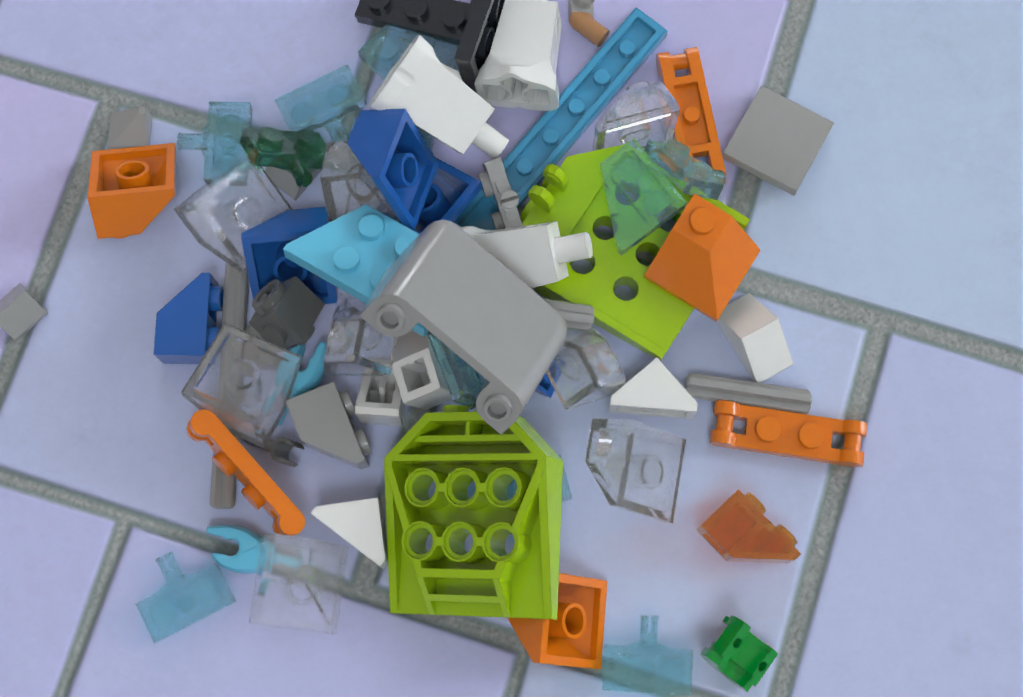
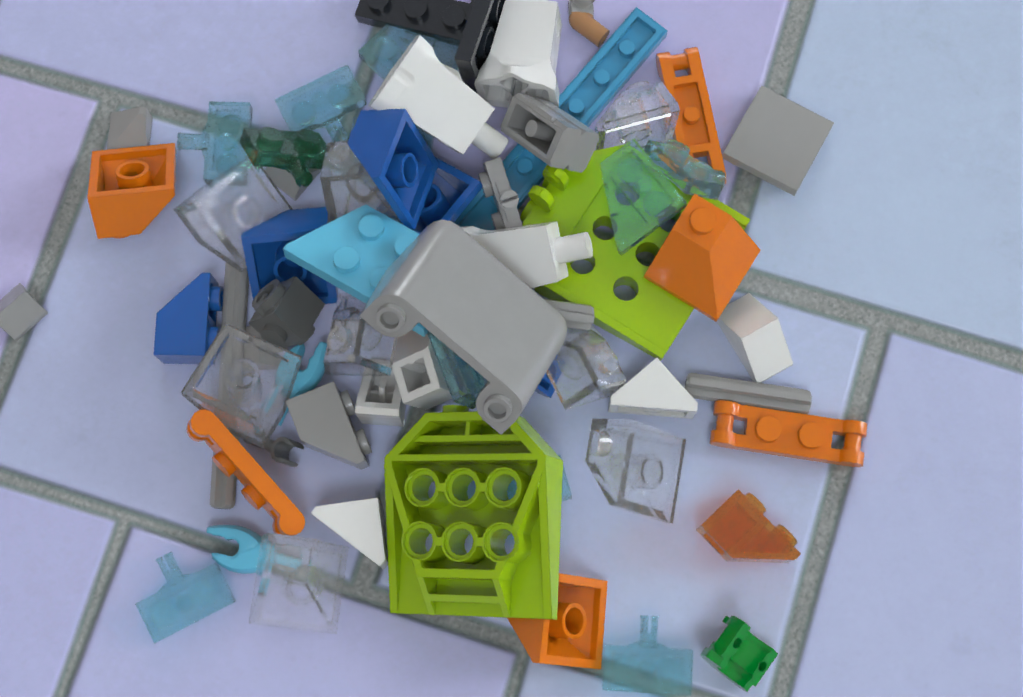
none -> light grey brick [500,93,599,173]

